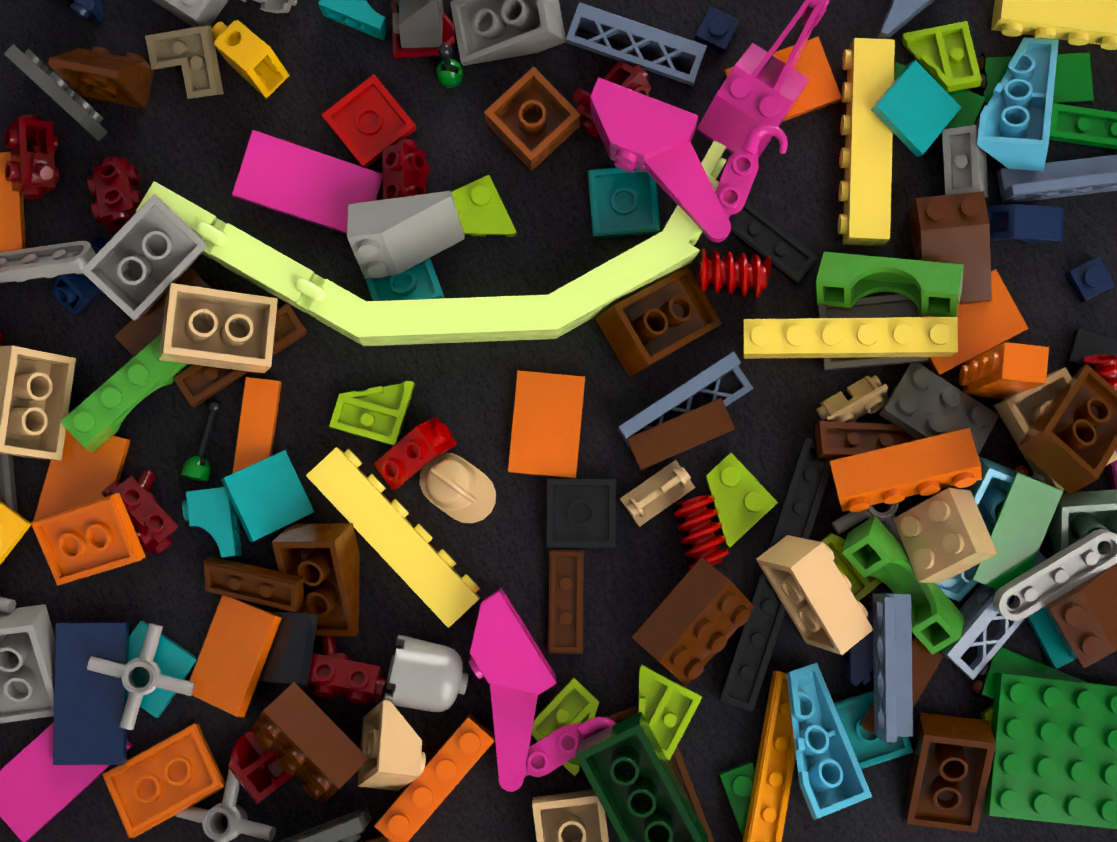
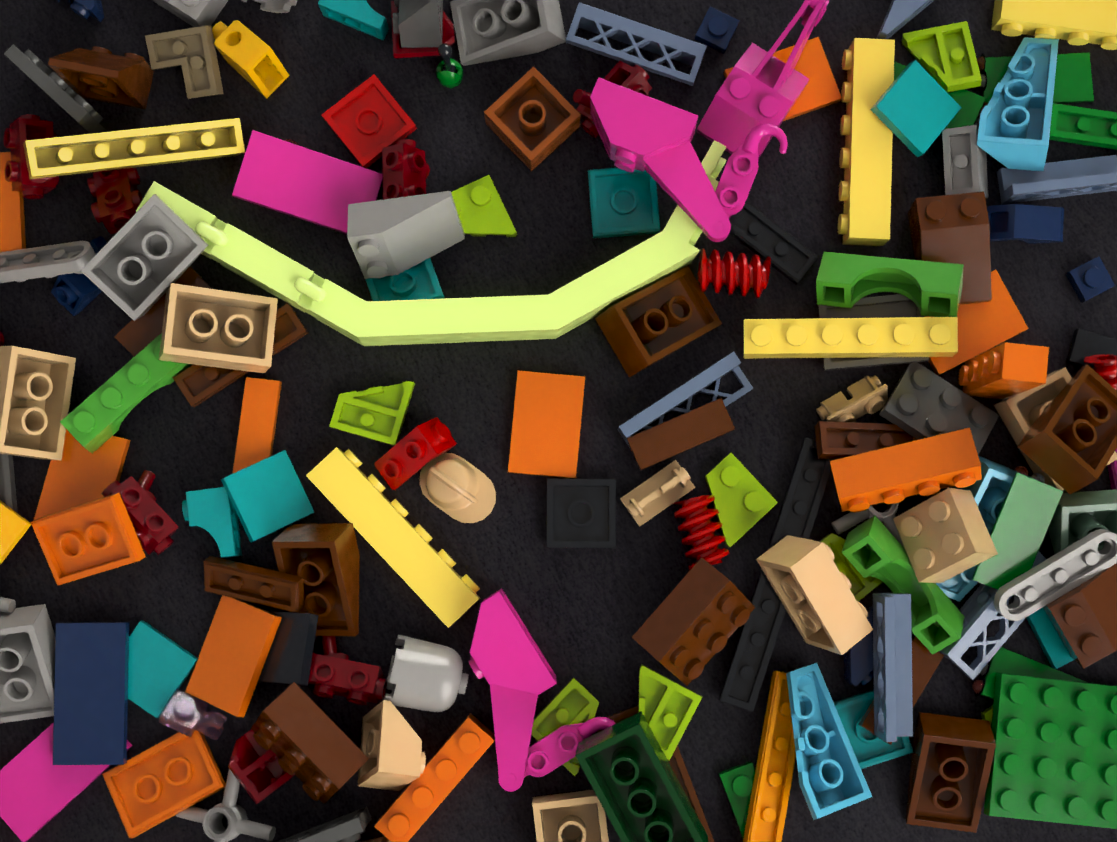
light grey bar [87,623,195,730] -> none
hinge [181,400,221,482] -> none
reddish brown tile [548,549,584,654] -> none
none -> light yellow brick [23,118,245,179]
none -> plate [159,689,227,740]

